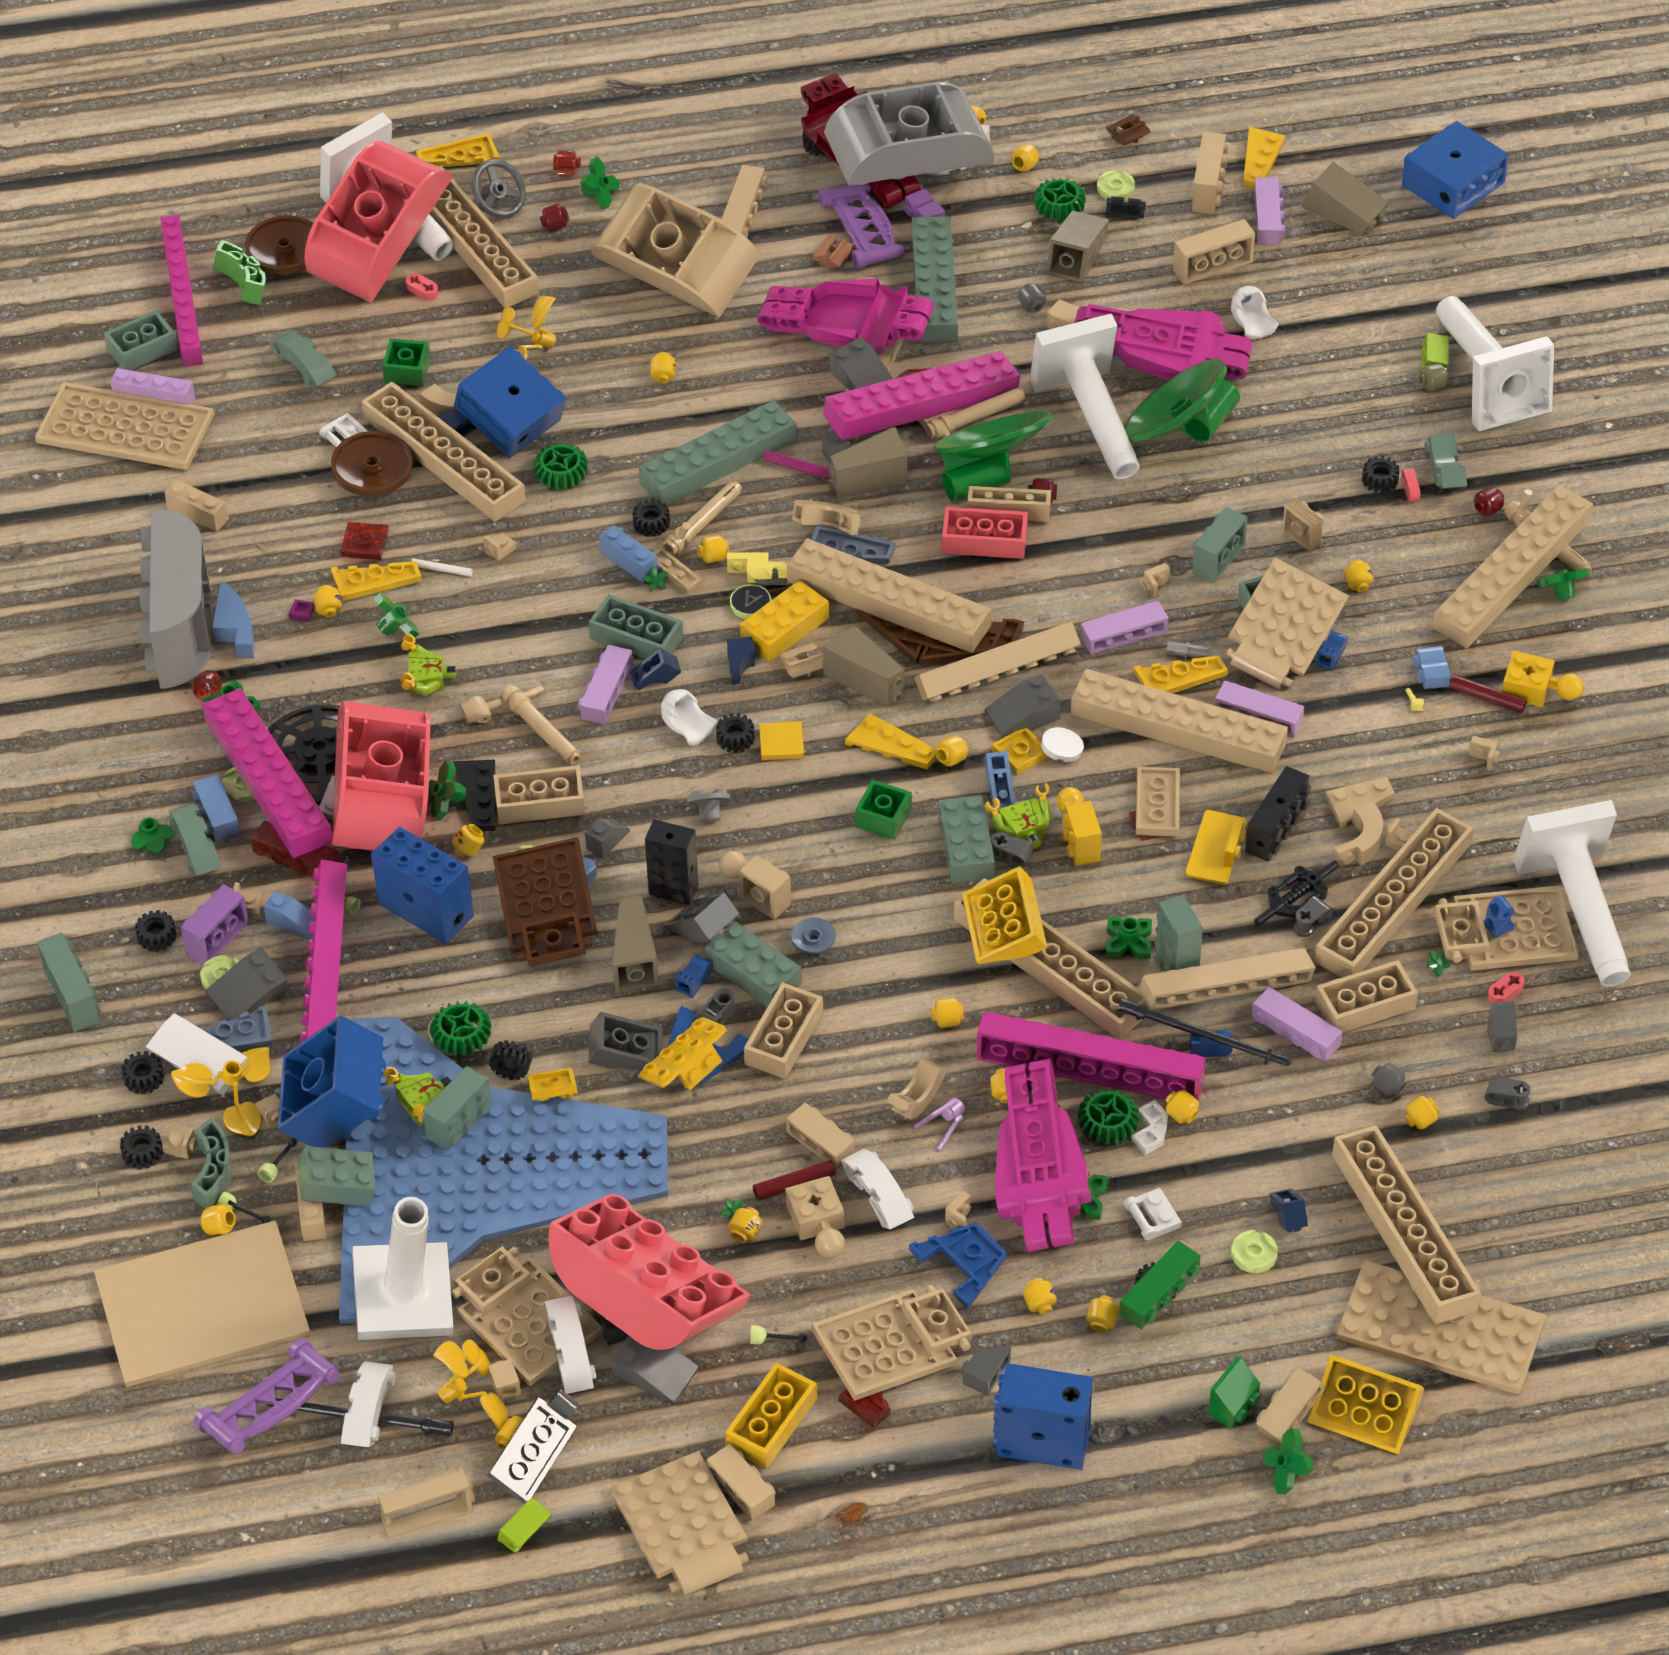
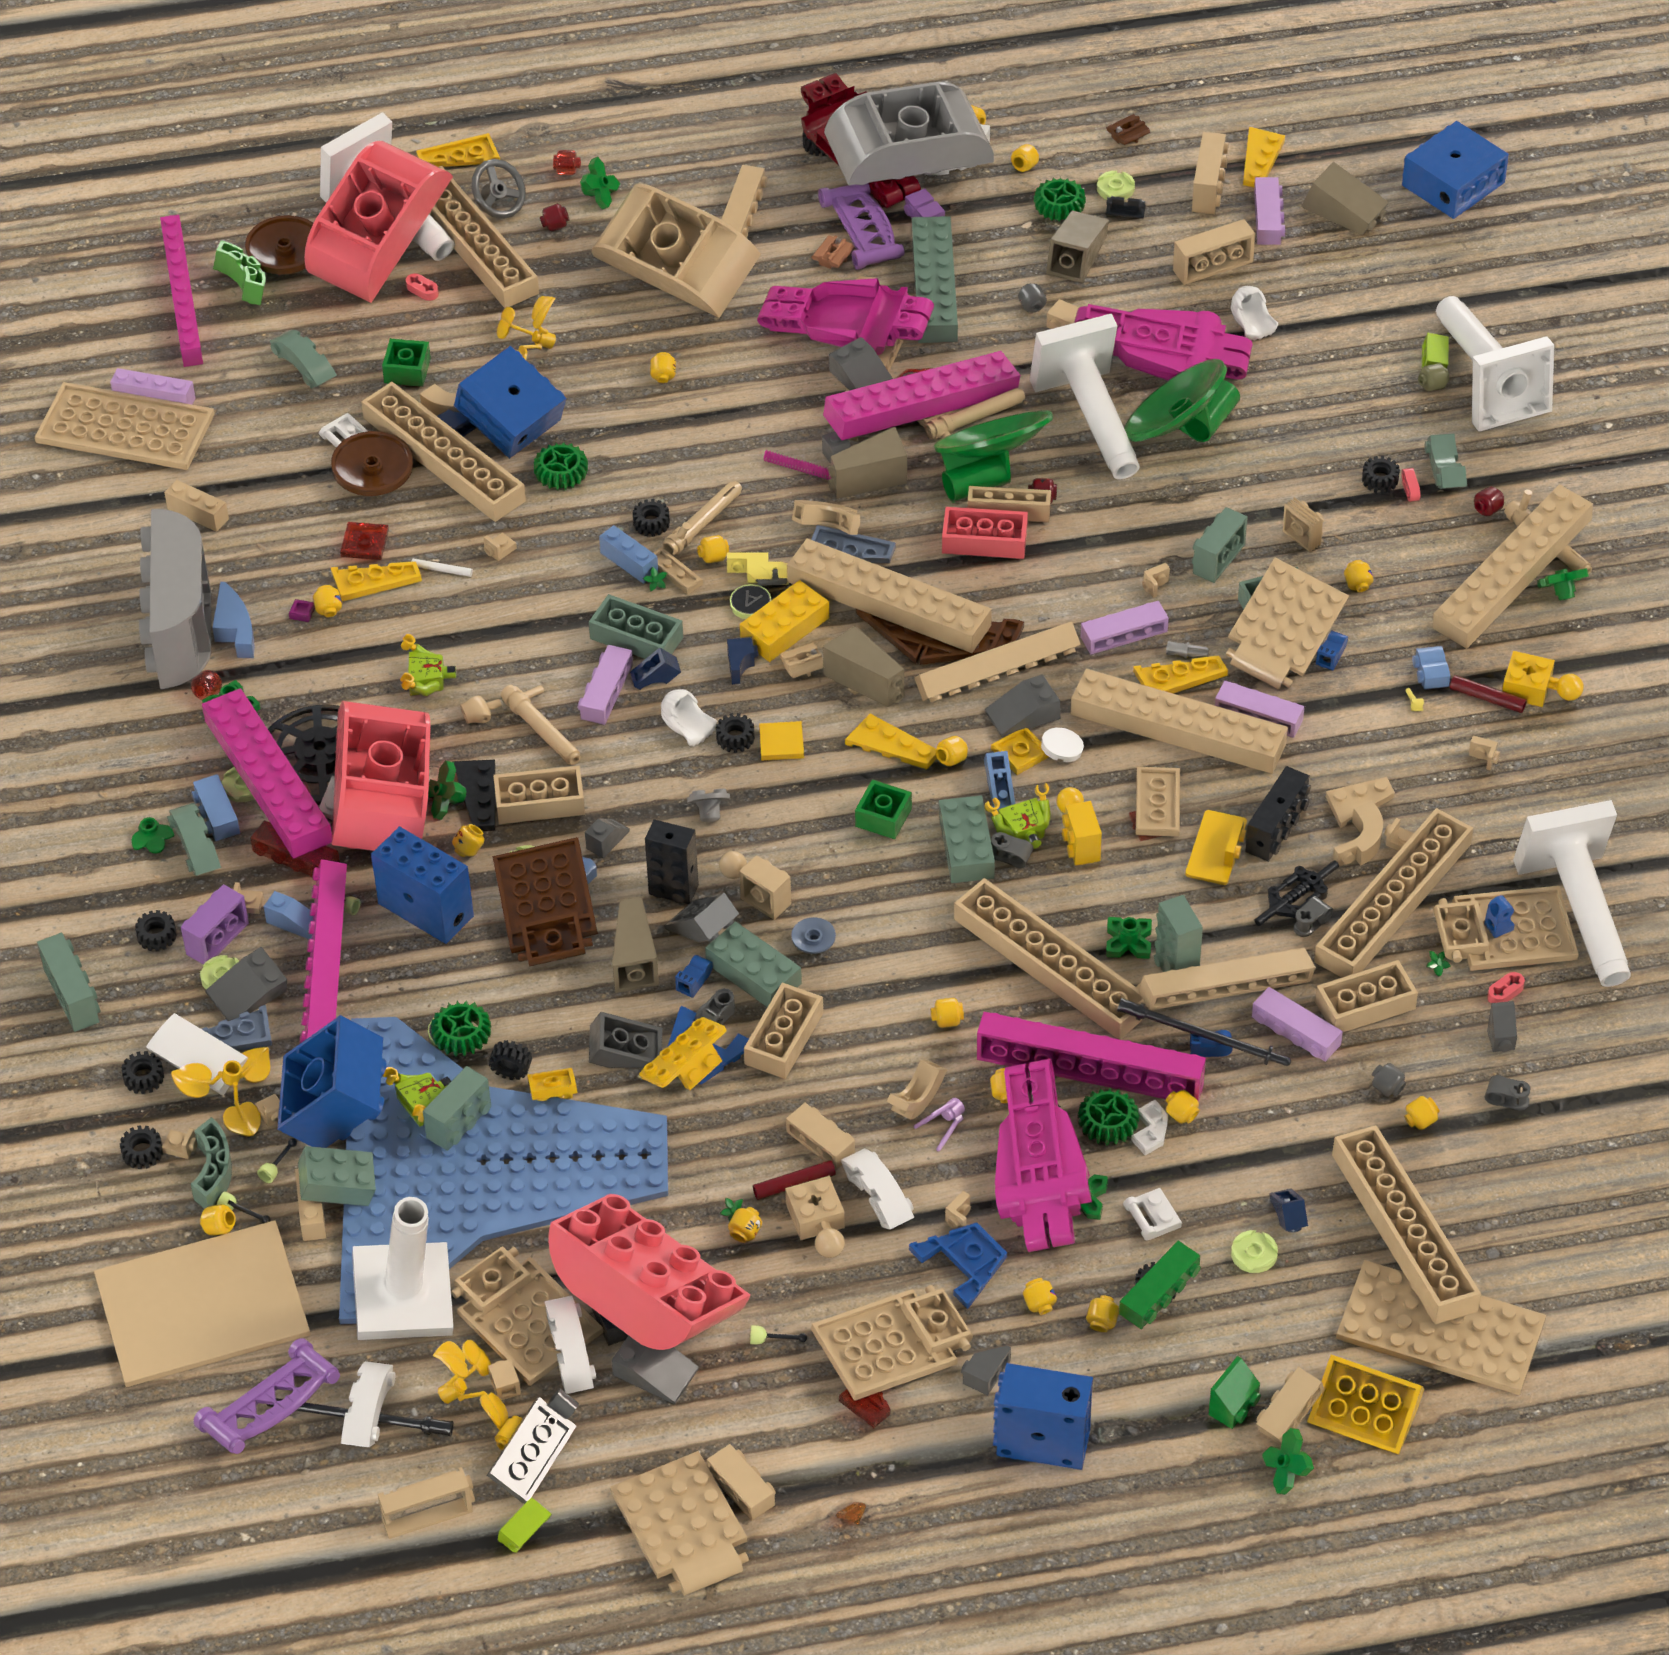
sand green brick [104,310,178,370] -> none
green plant [374,592,420,638] -> none
sand green brick [639,400,797,505] -> none
yellow brick [725,1363,817,1469] -> none
yellow slope [962,866,1047,964] -> none

